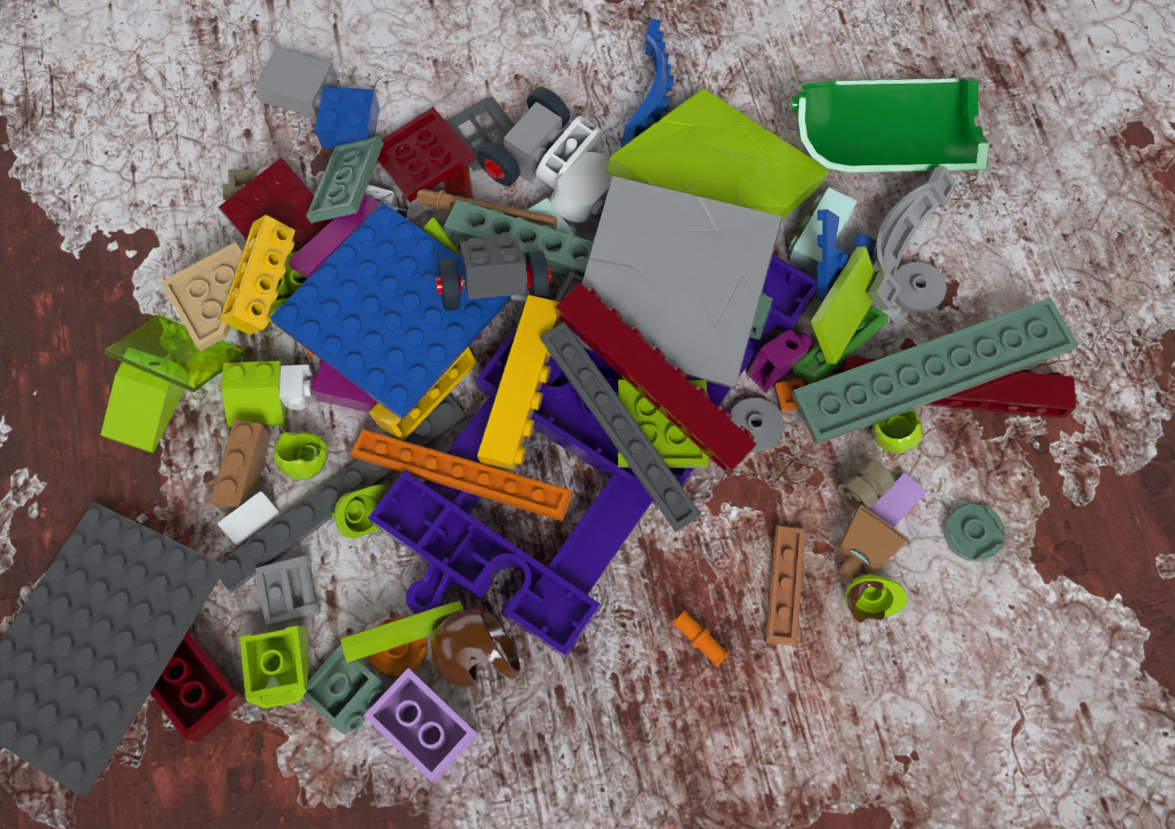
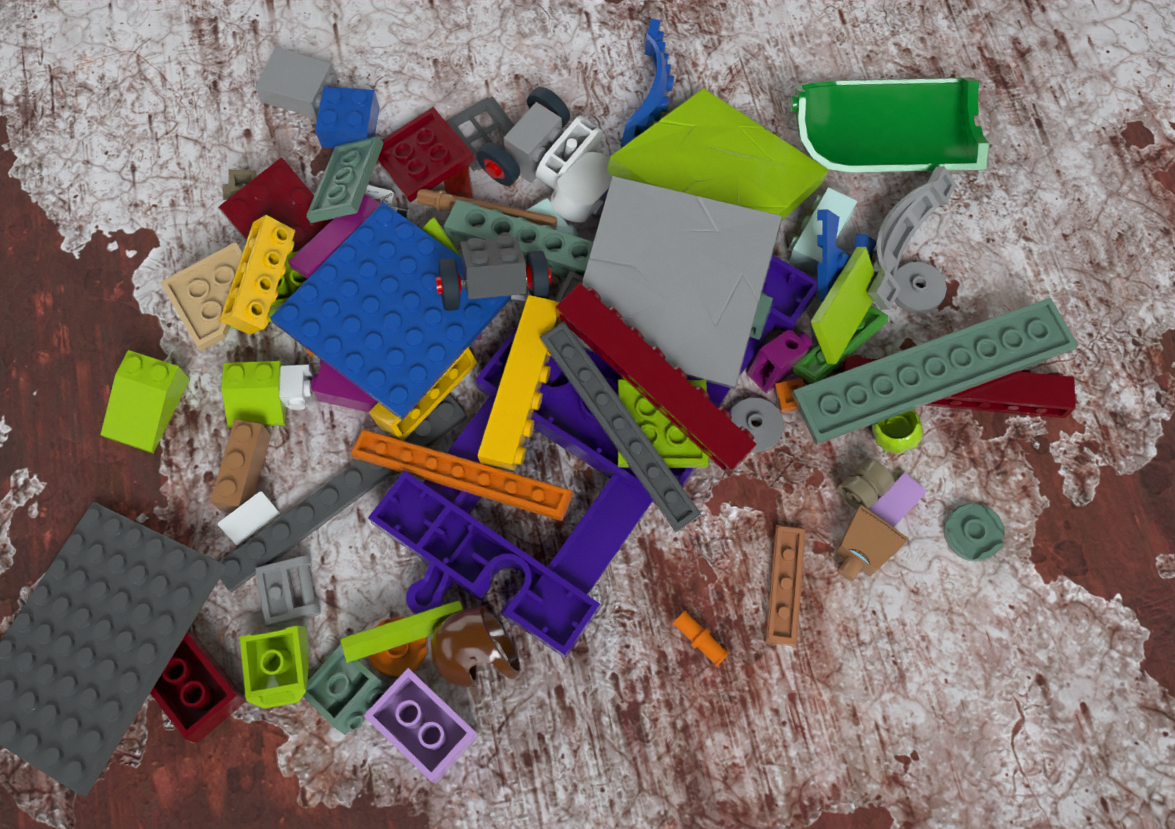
clear neon green piece [105,315,244,393] -> none
lime hair [273,432,328,481] -> none
lime piece [331,485,391,539] -> none
lime piece [845,573,907,623] -> none

